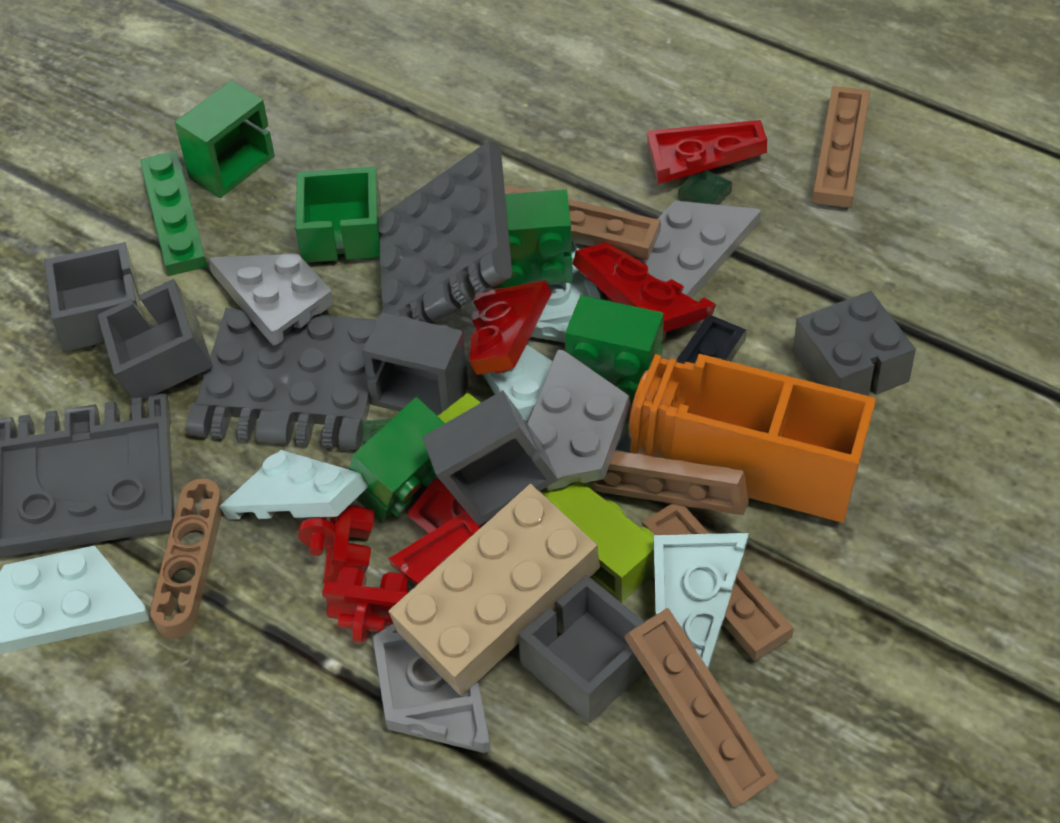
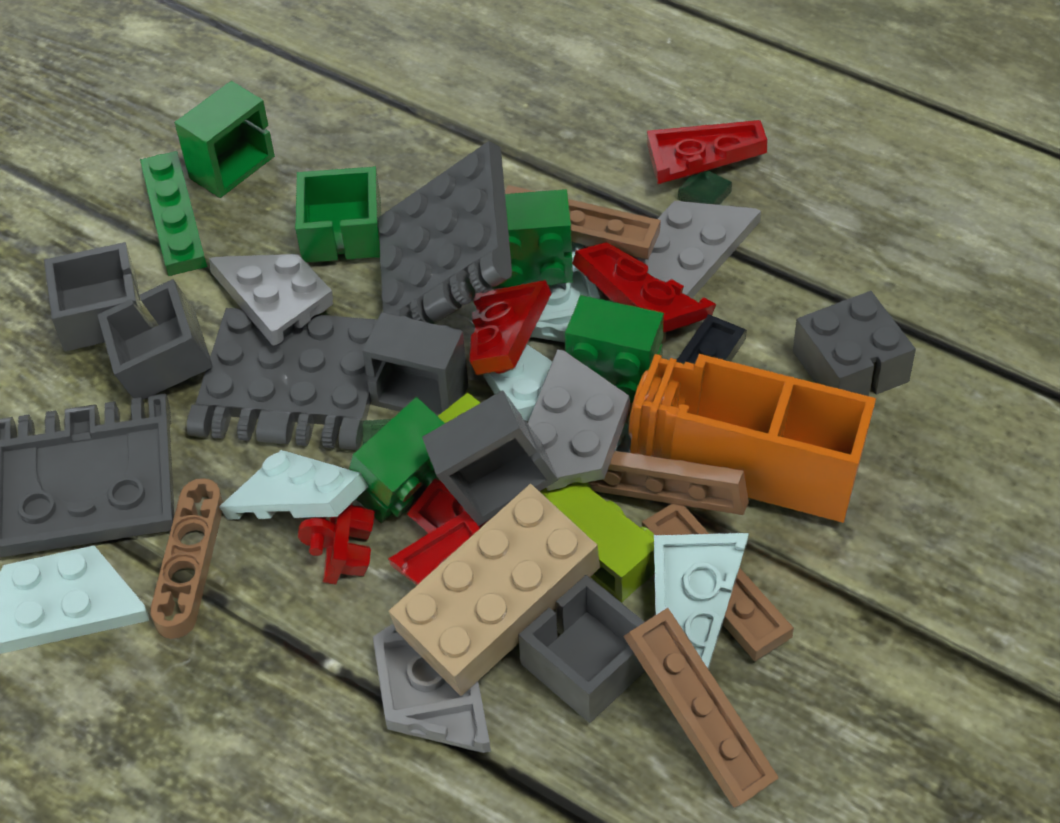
red hips [322,566,408,644] -> none
medium nougat plate [812,86,870,208] -> none

